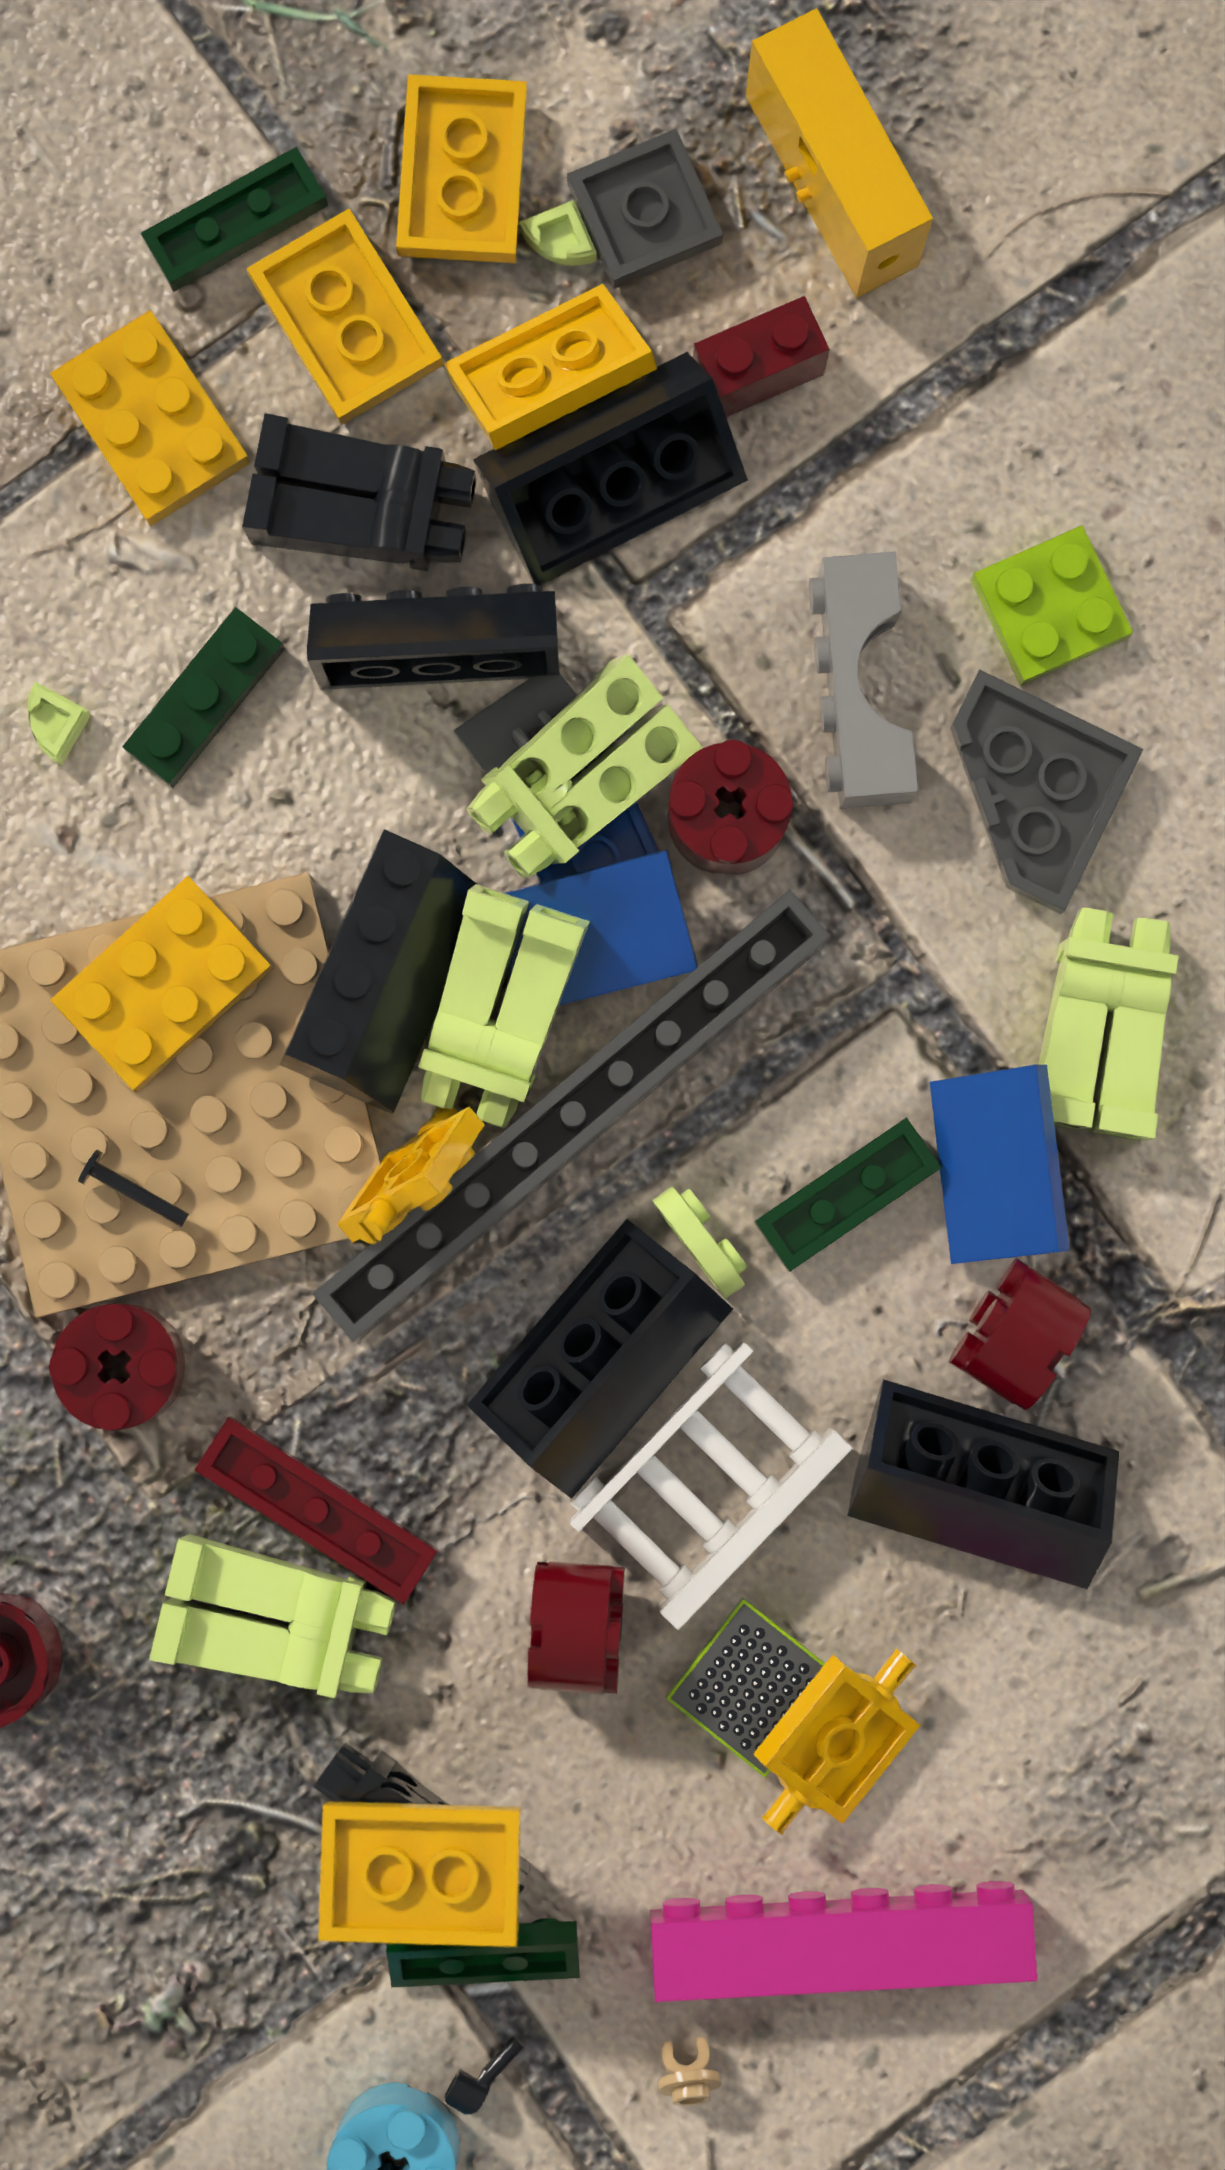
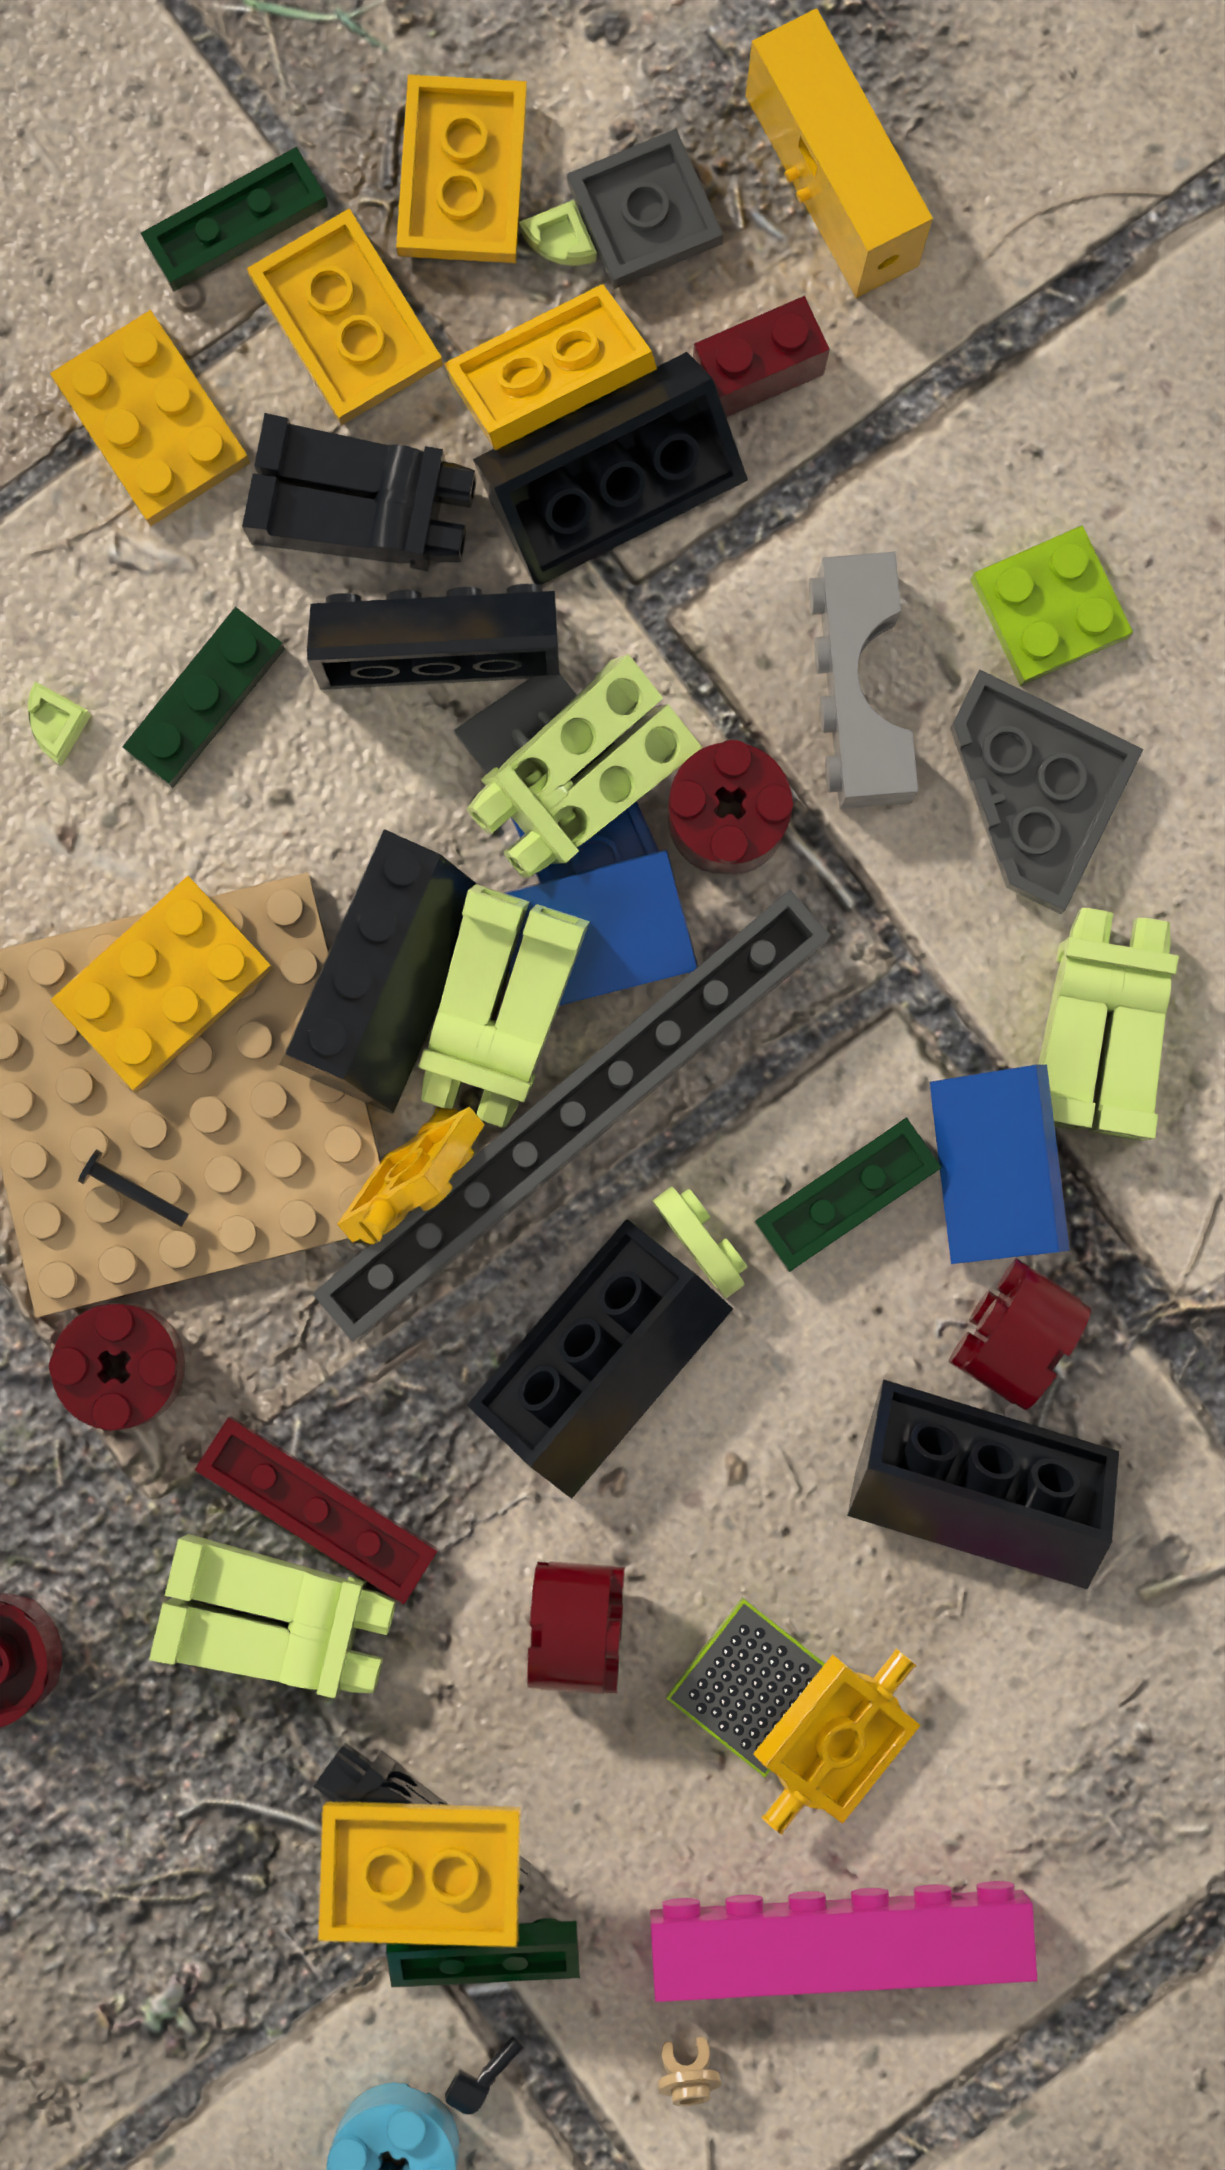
white fence [570,1342,853,1630] -> none

